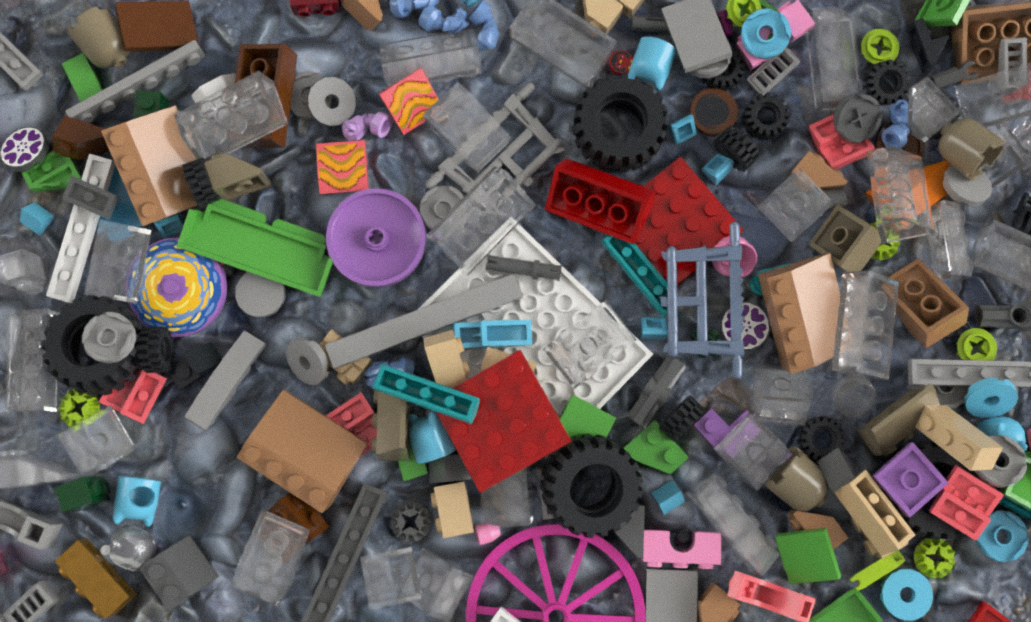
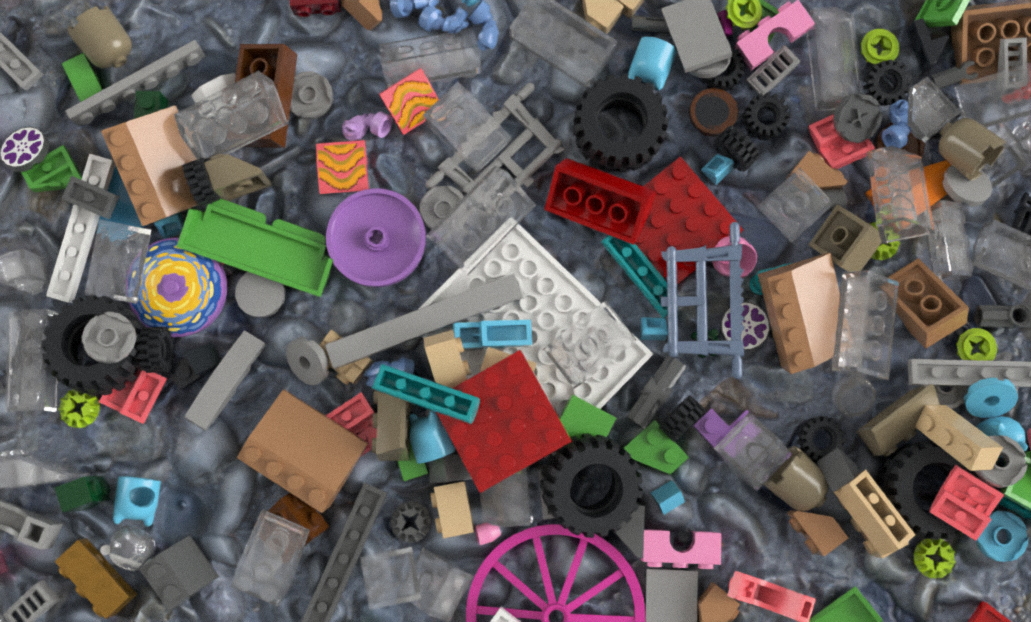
medium azure slope [20,202,55,236] -> none
reddish brown slope [52,116,109,160] -> none
clear slope [57,405,136,477] -> none
reddish brown tile [114,1,199,51] -> none
light grey tile [307,77,356,126] -> none
dark grey pin [485,254,562,281] -> none
red tile [609,50,633,76] -> none
medium azure slope [667,114,697,145] -> none
clear slope [686,473,780,576] -> none
medium azure tile [740,8,791,59] -> none
clear slope [751,366,811,426] -> none
bright green tile [775,528,841,584] -> none
lime piece [849,550,906,591] -> none
medium lavender plate [871,442,948,517] -> none
medium azure tile [880,568,933,621] -> none

